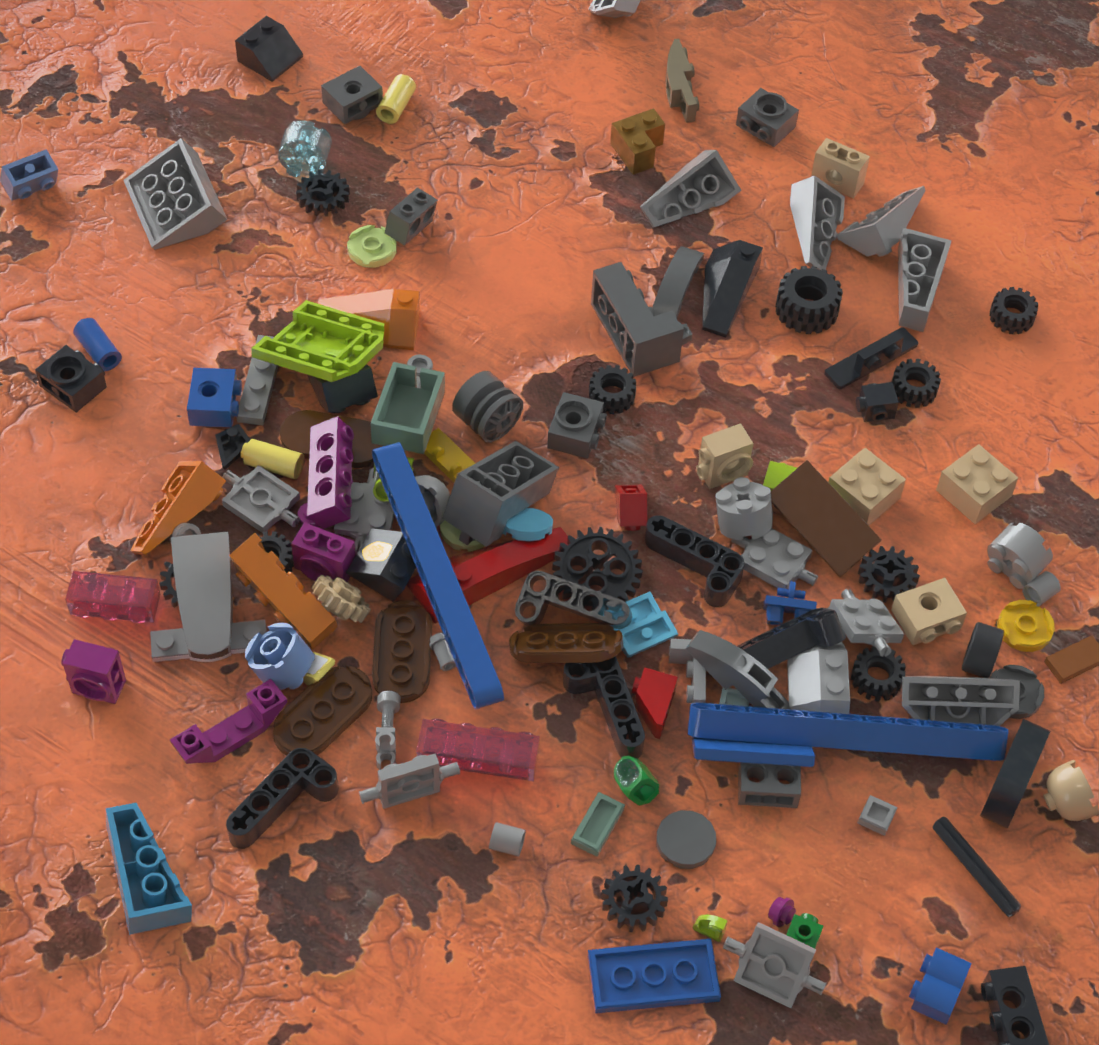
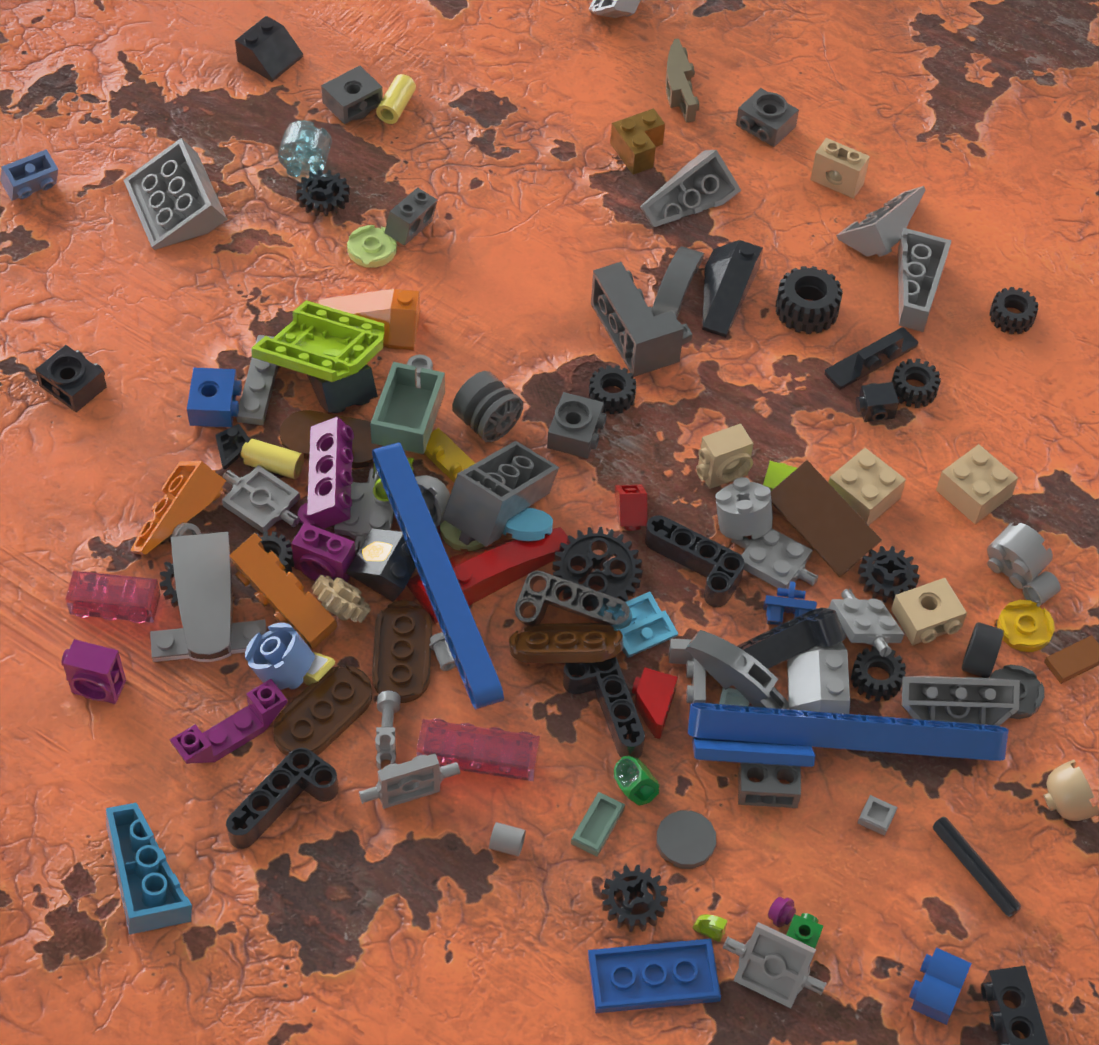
blue brick [73,318,122,371] -> none
light grey wedge [790,176,845,270] -> none
black beam [980,719,1051,828] -> none

